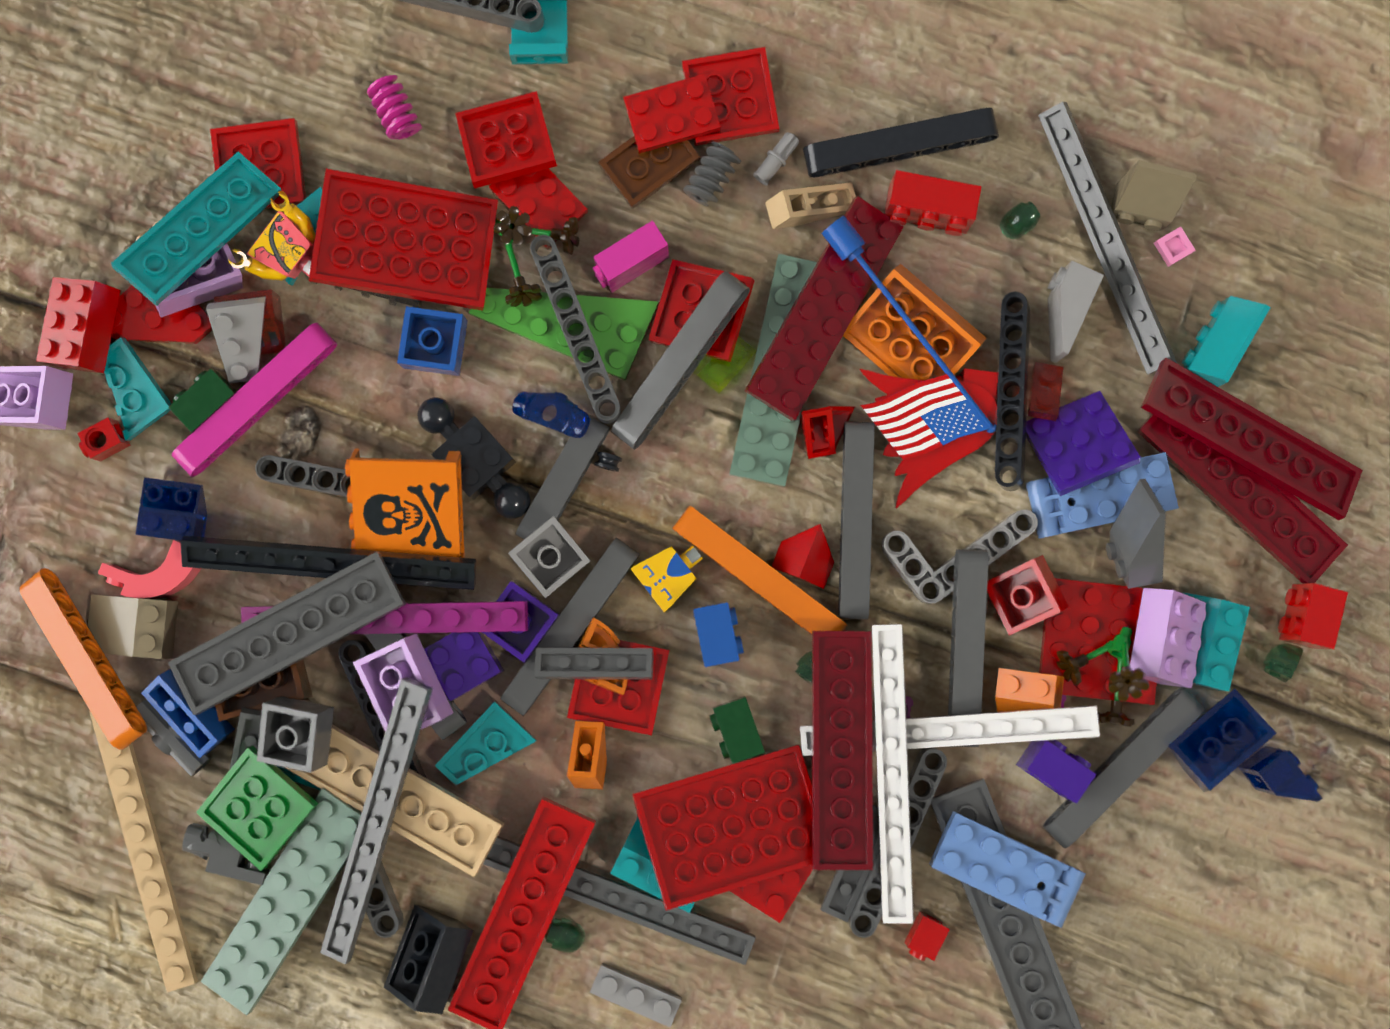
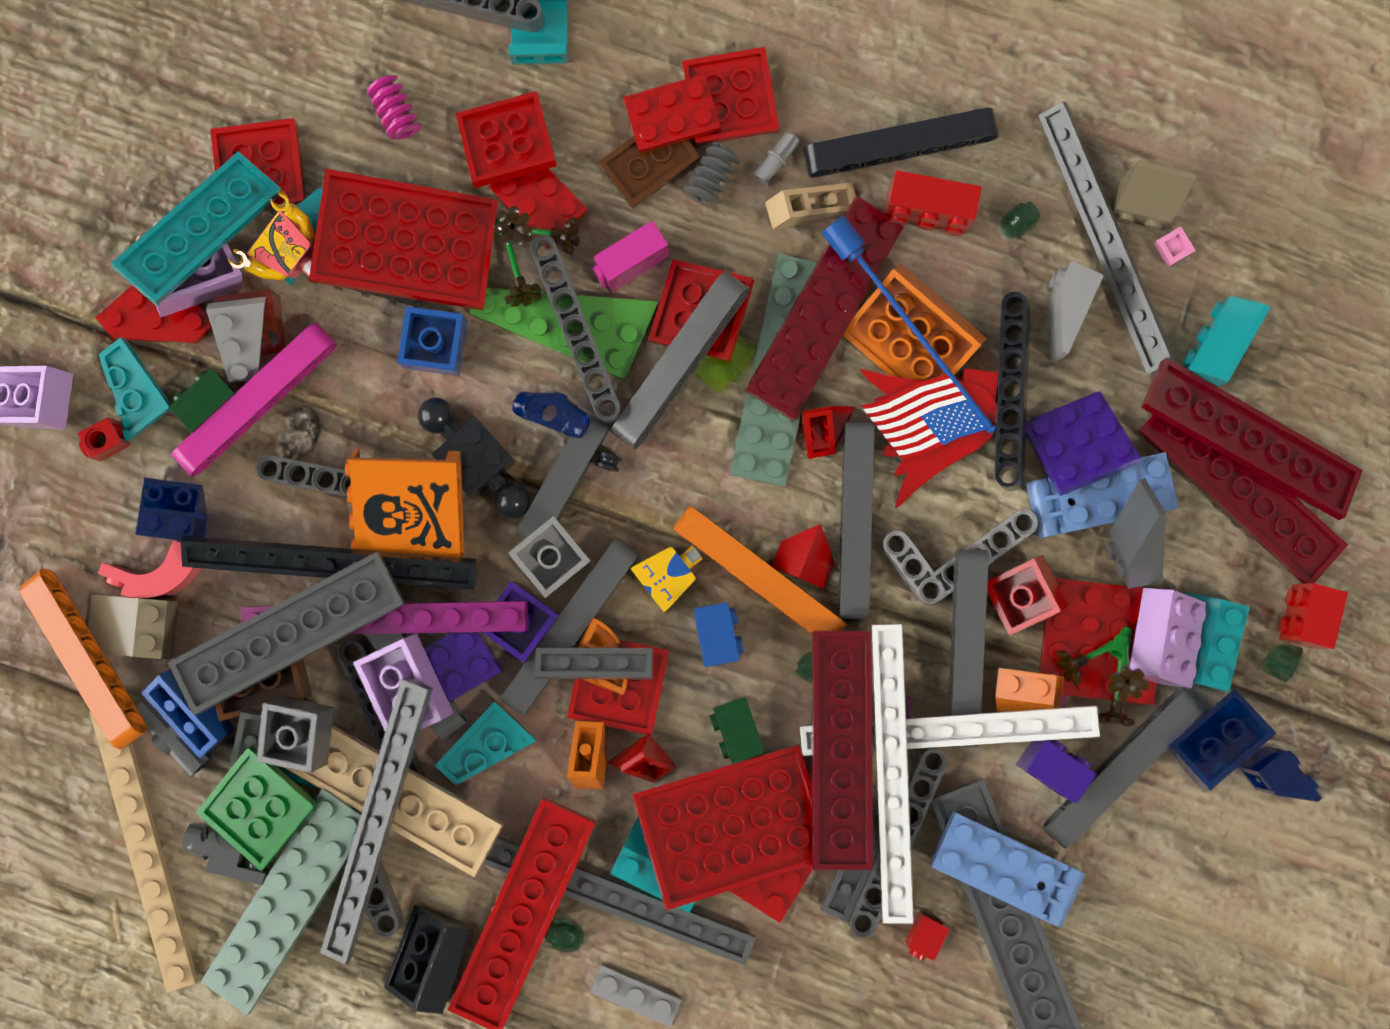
red brick [36,277,120,374] -> none
clear red plate [1027,362,1064,421] -> none
none -> red slope [607,733,676,783]

